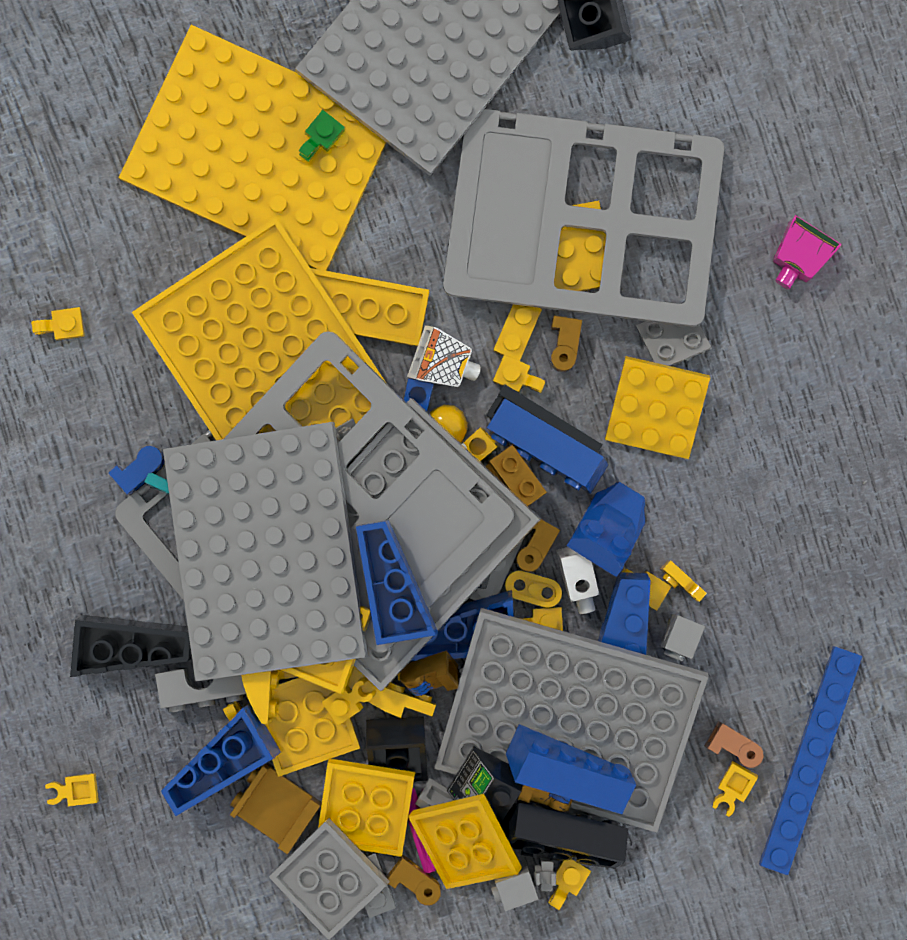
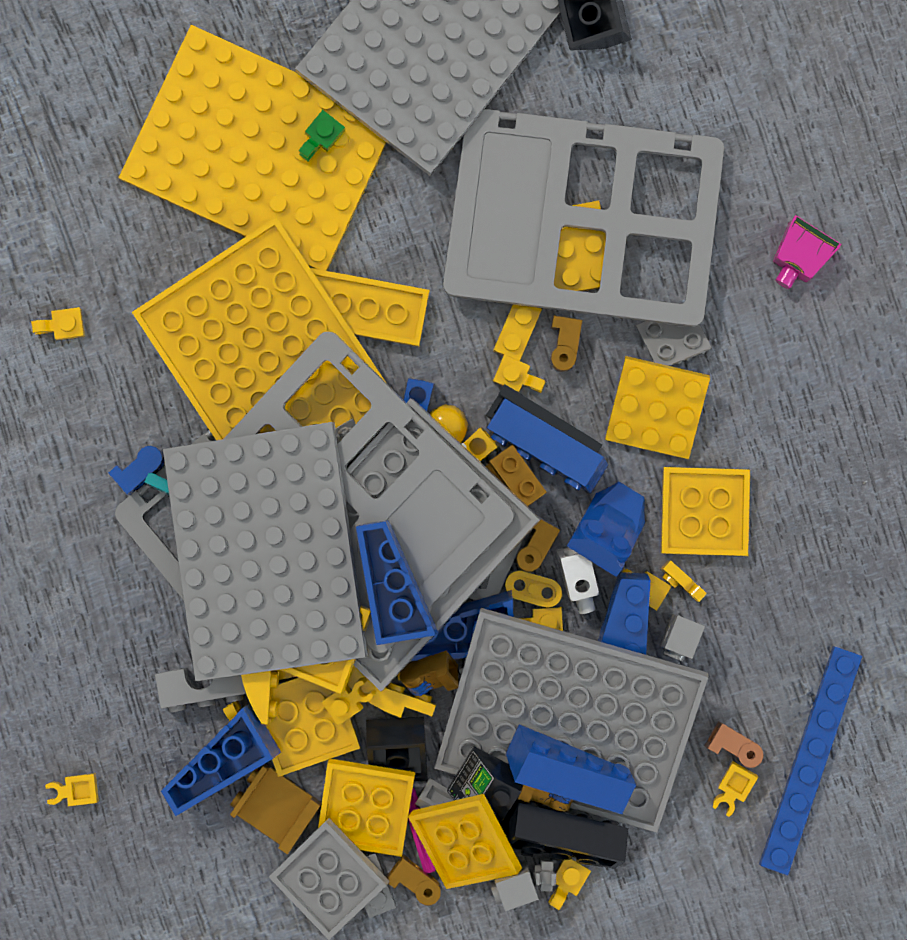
black wedge [70,615,192,677] -> none
torso [407,326,480,387] -> none
none -> yellow plate [661,467,750,556]

